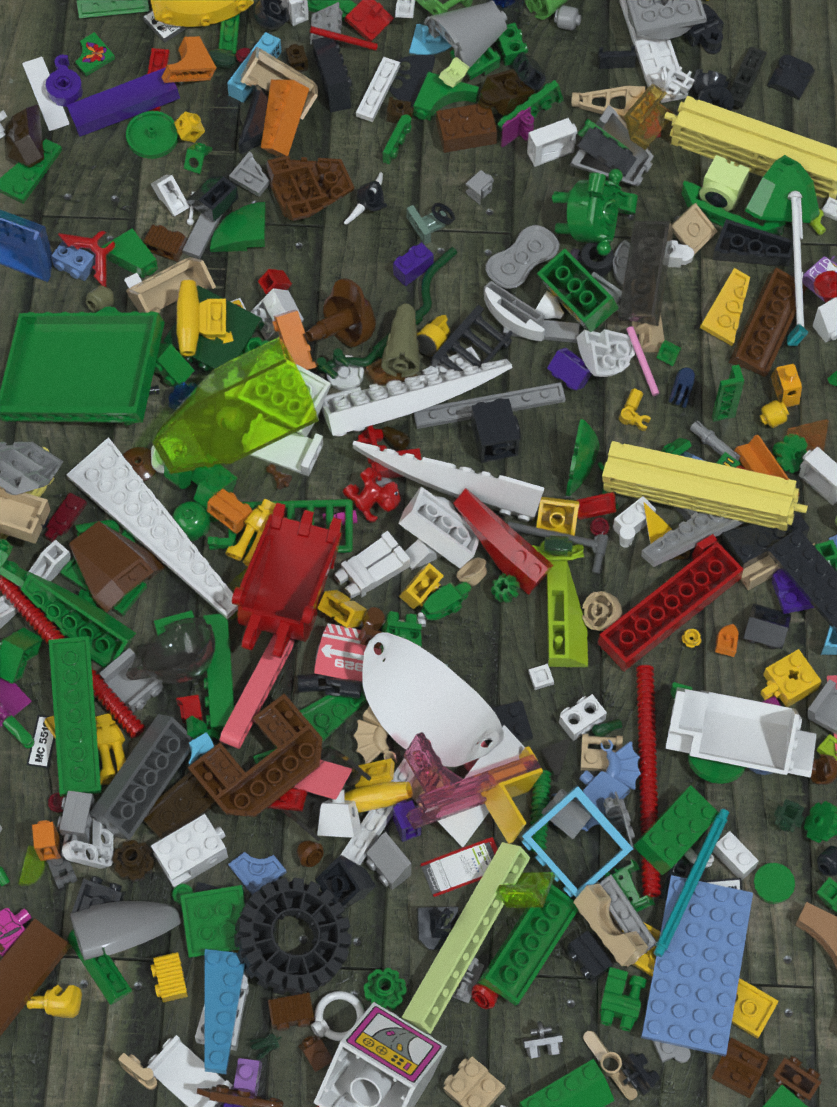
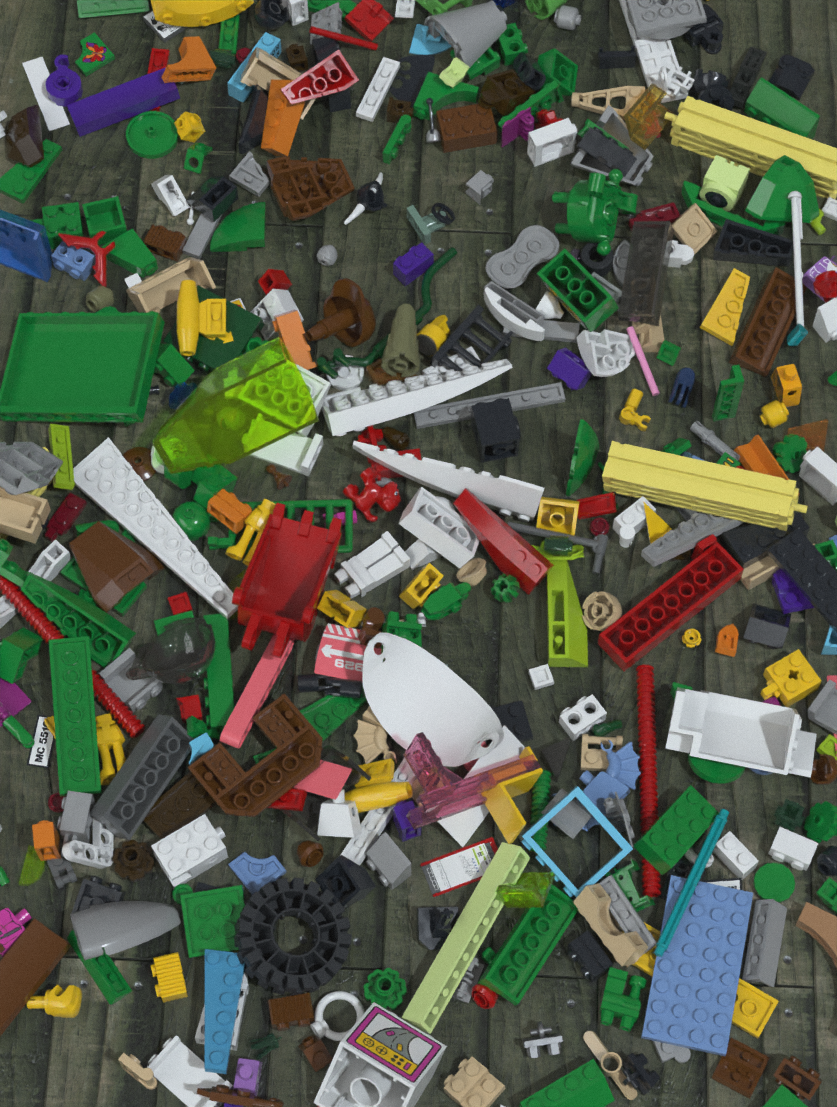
none -> green brick [30,202,84,249]
none -> lime plate [48,424,75,490]
none -> green piece [82,196,127,245]
none -> red tile [168,592,193,615]
none -> red wedge [280,50,359,105]
none -> light grey piece [317,245,338,266]
none -> hinge [426,98,441,143]
none -> green hand [481,947,496,964]
none -> red hips [535,109,563,129]
none -> green slope [538,48,578,96]
none -> dark red hinge [628,202,680,231]
none -> light grey panel [742,899,787,987]
none -> green slope [744,77,820,139]
none -> white brick [768,827,818,871]

